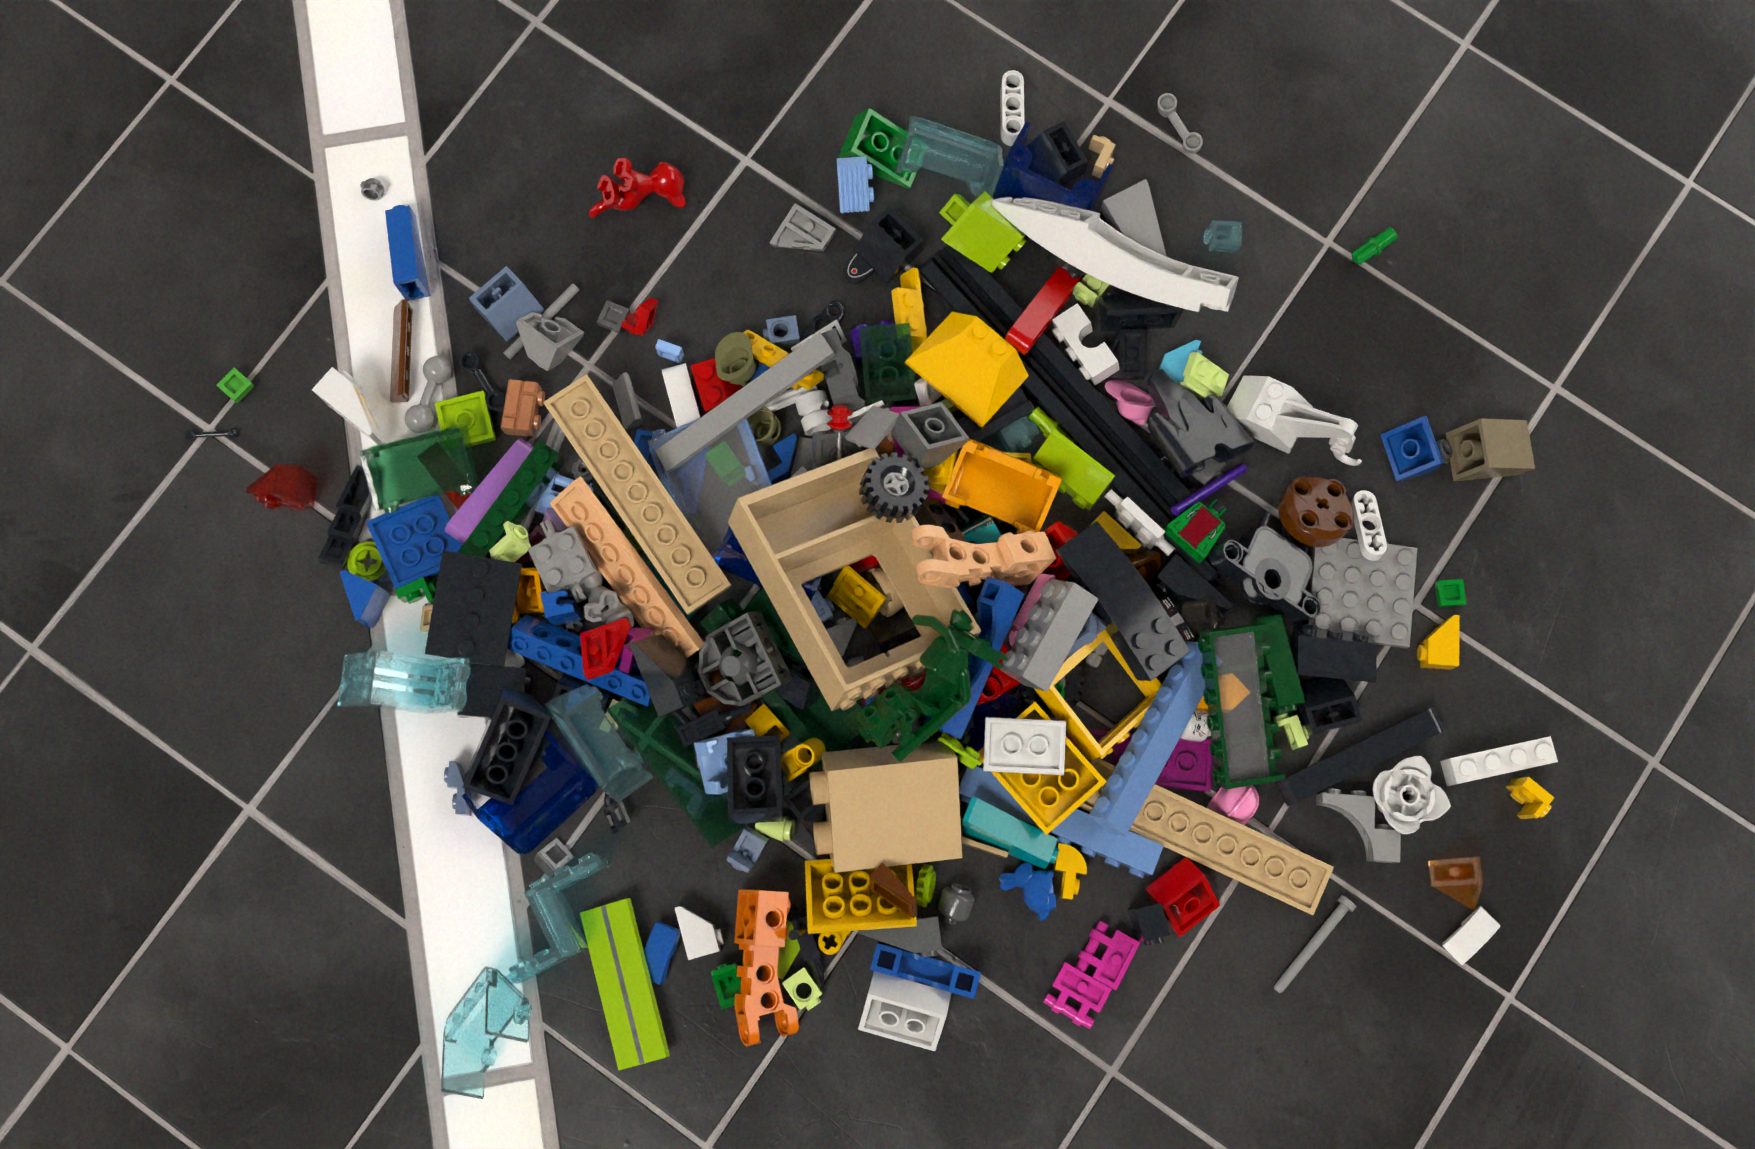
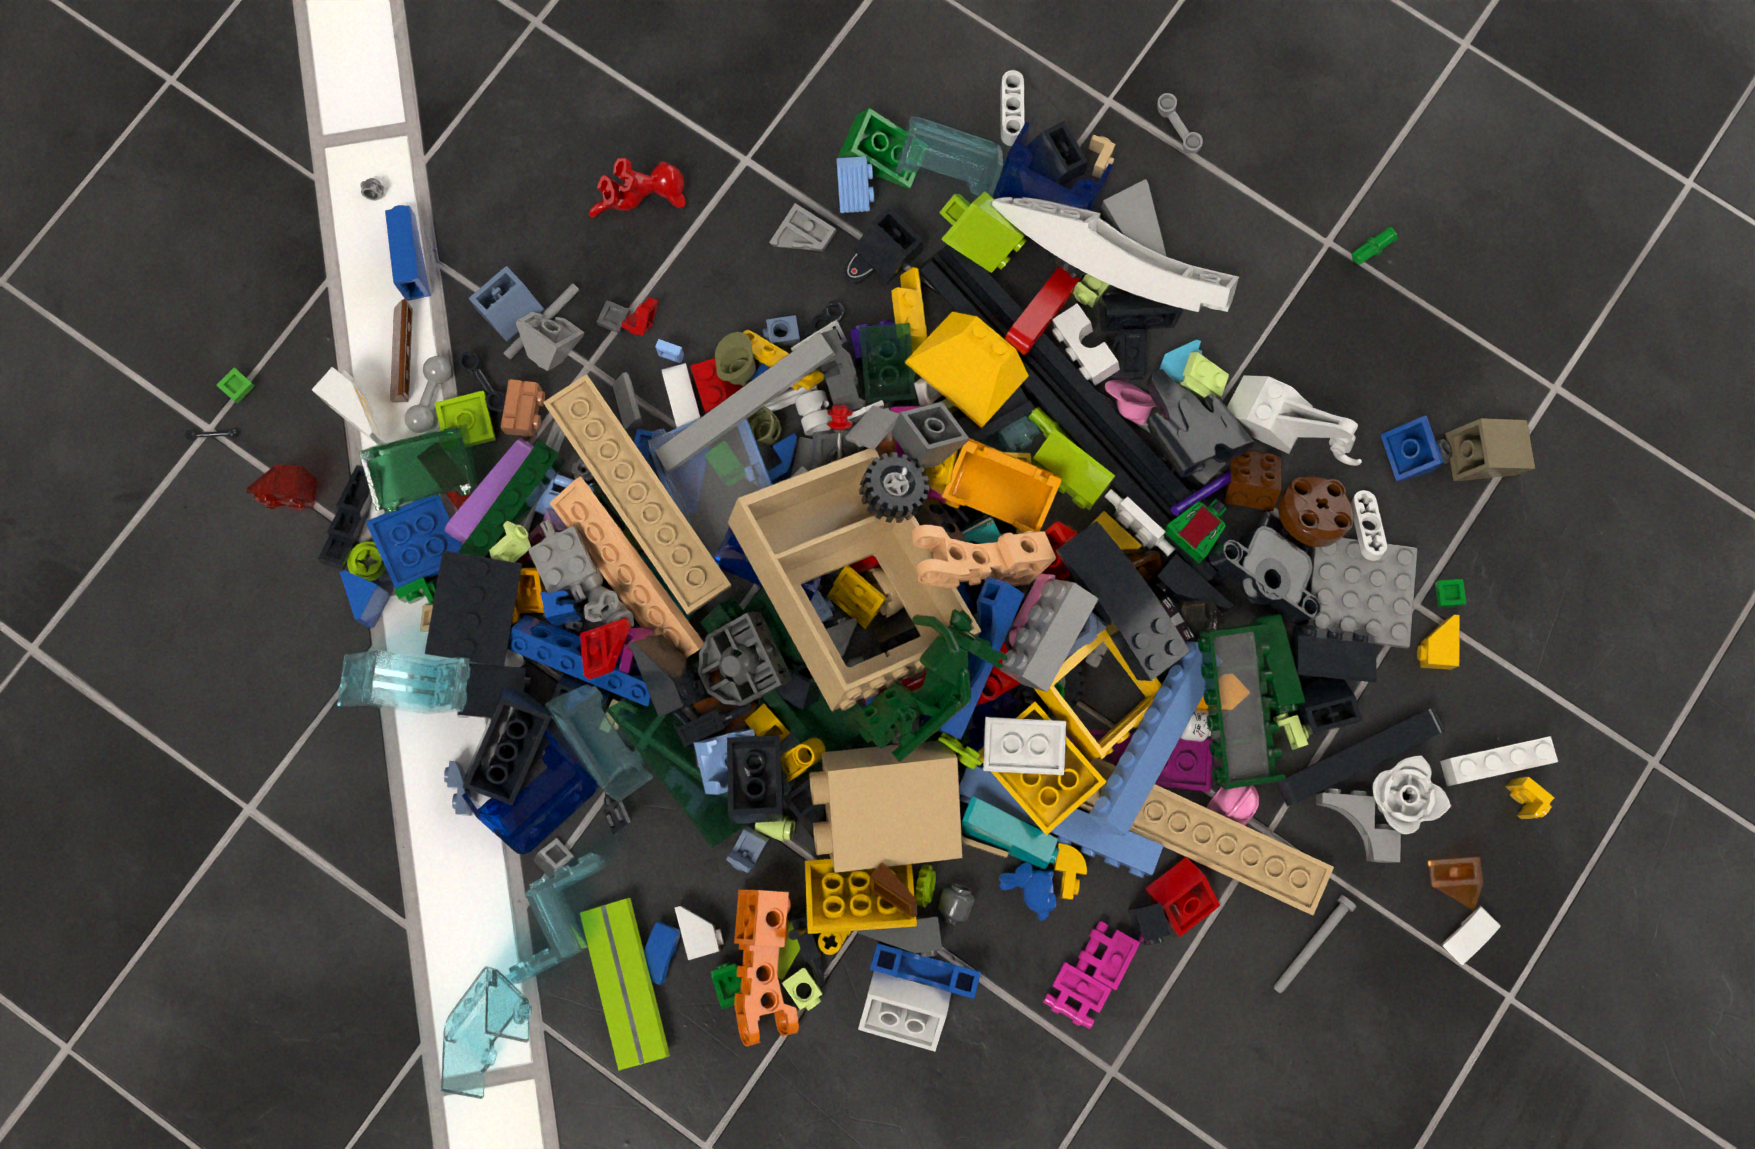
clear light blue brick [1203,220,1242,254] -> none
none -> reddish brown bracket [1224,450,1281,511]

